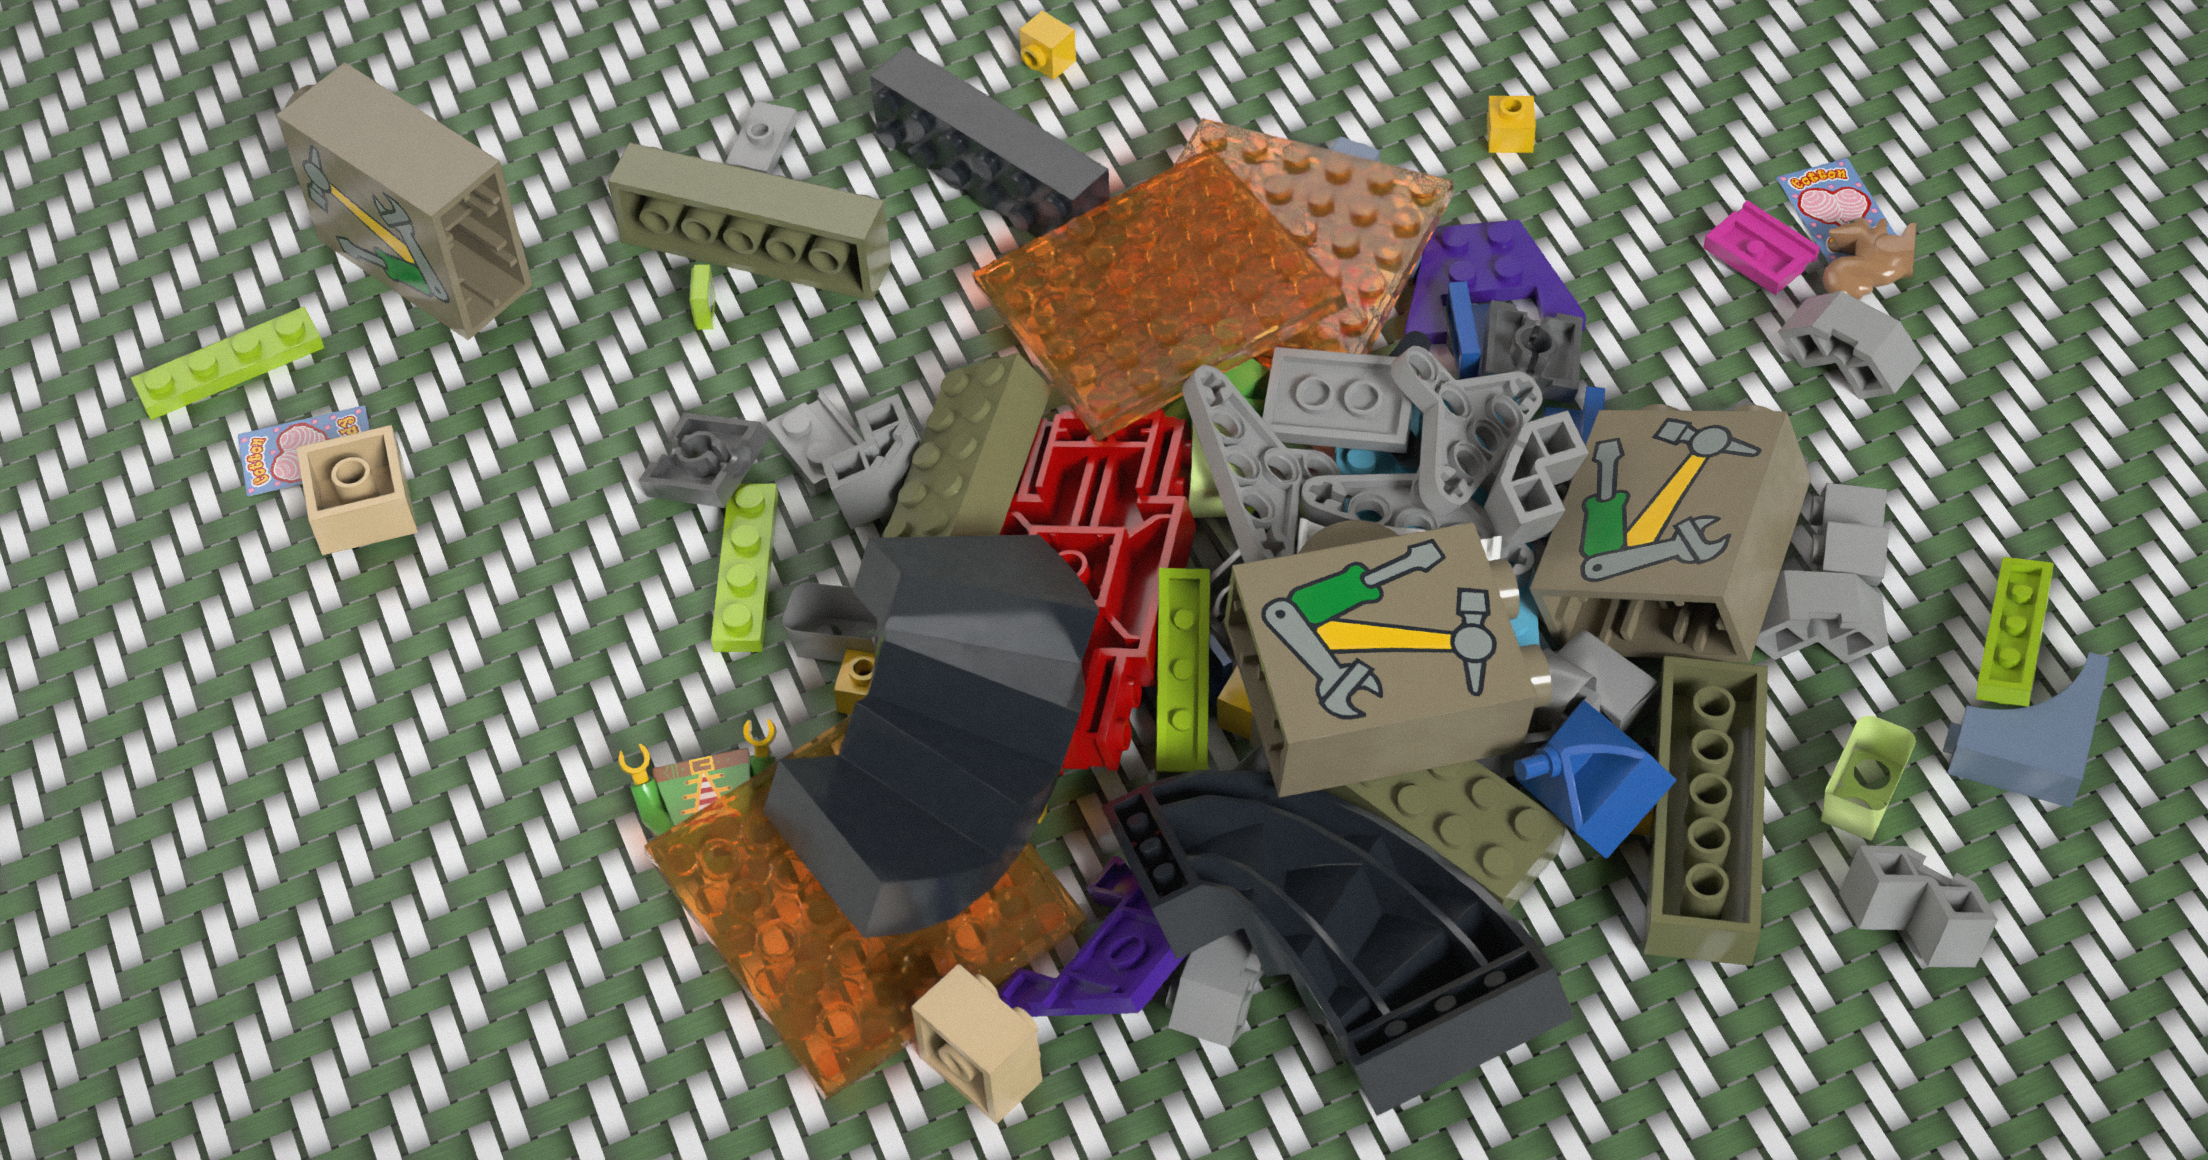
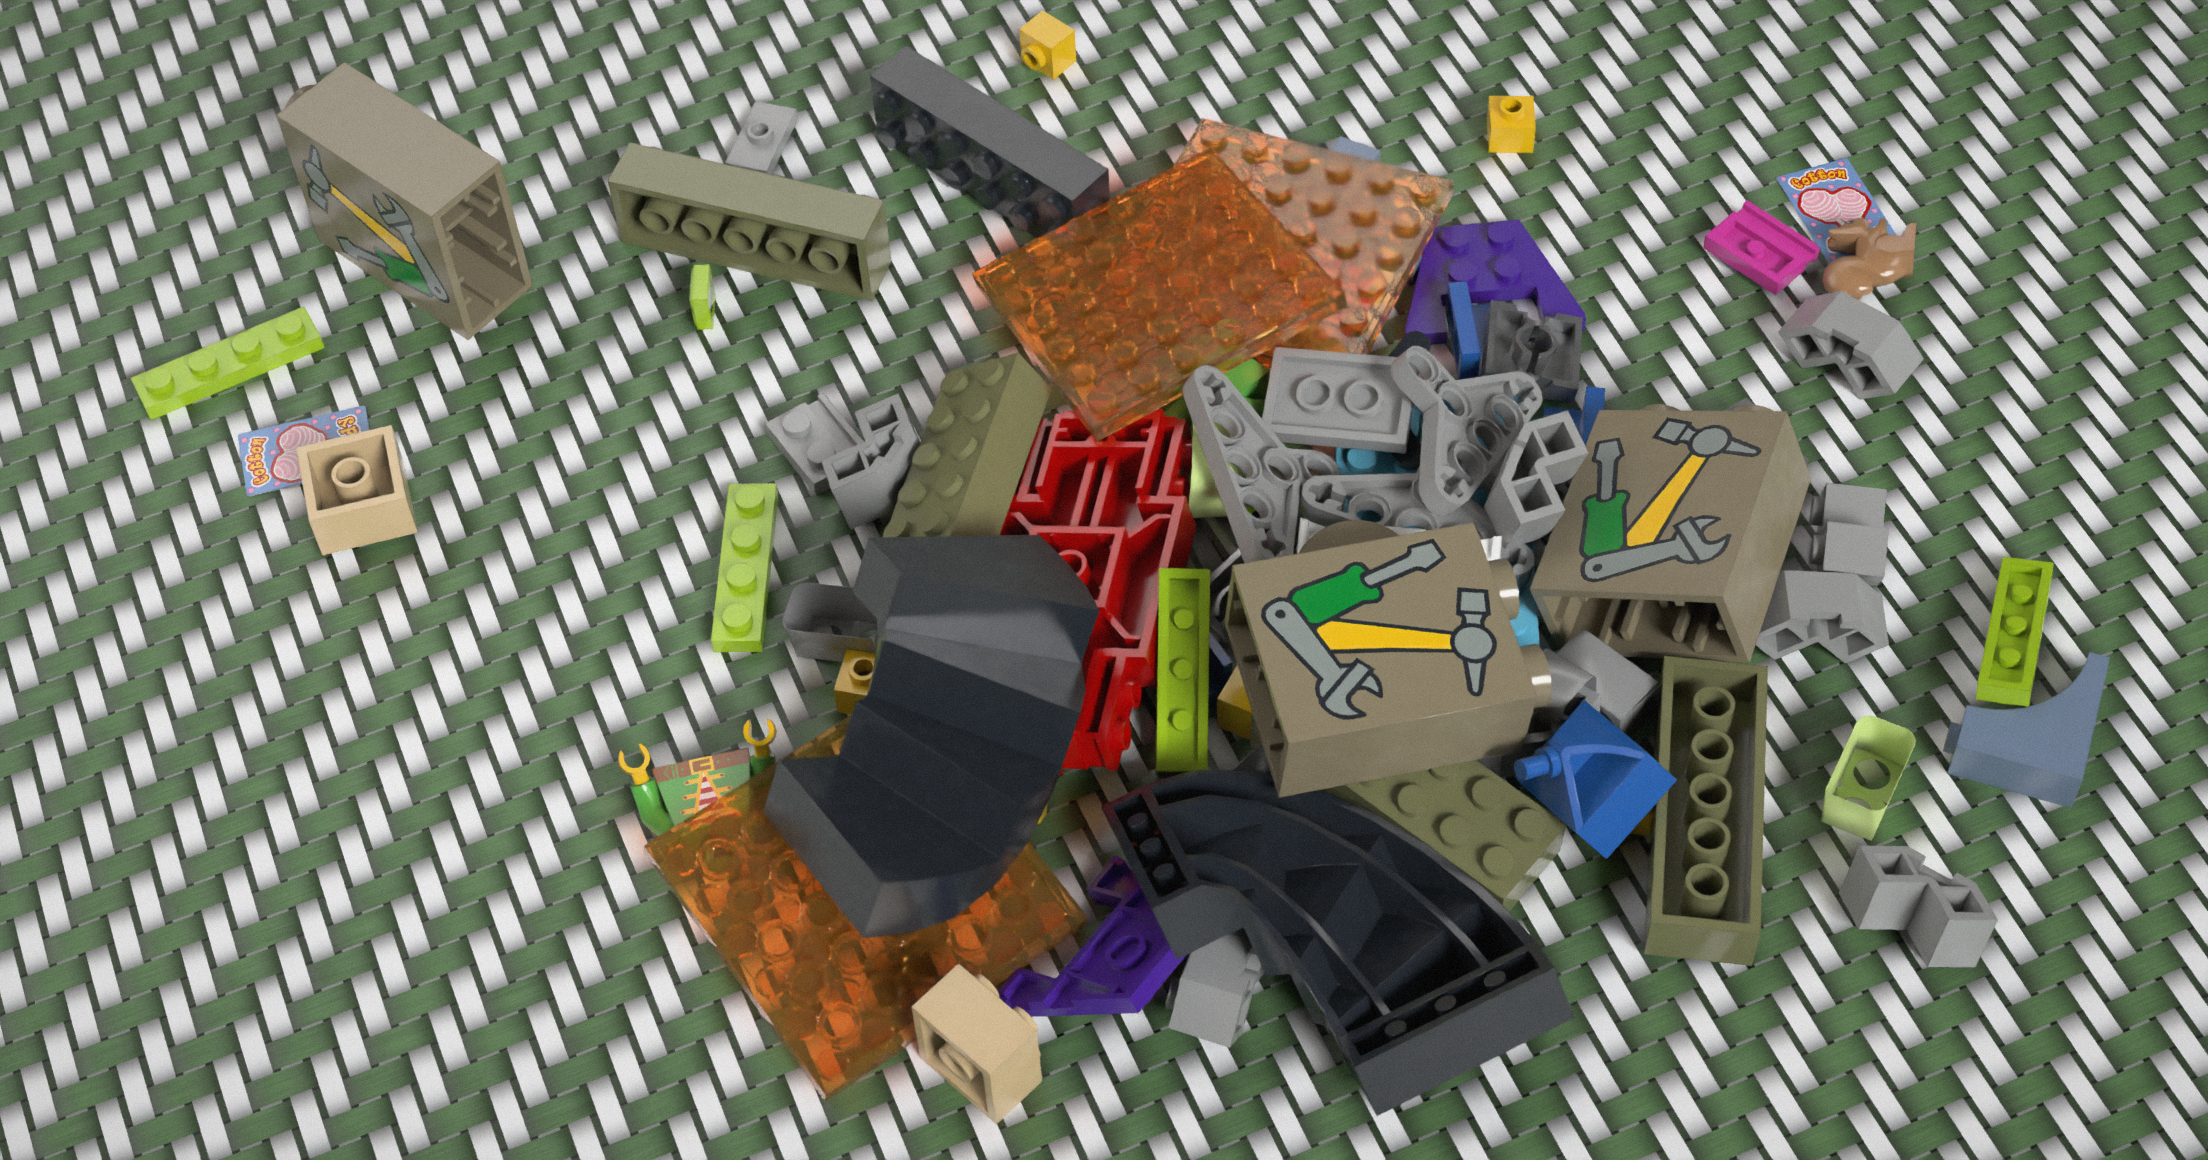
flat silver brick [638,413,769,508] -> none

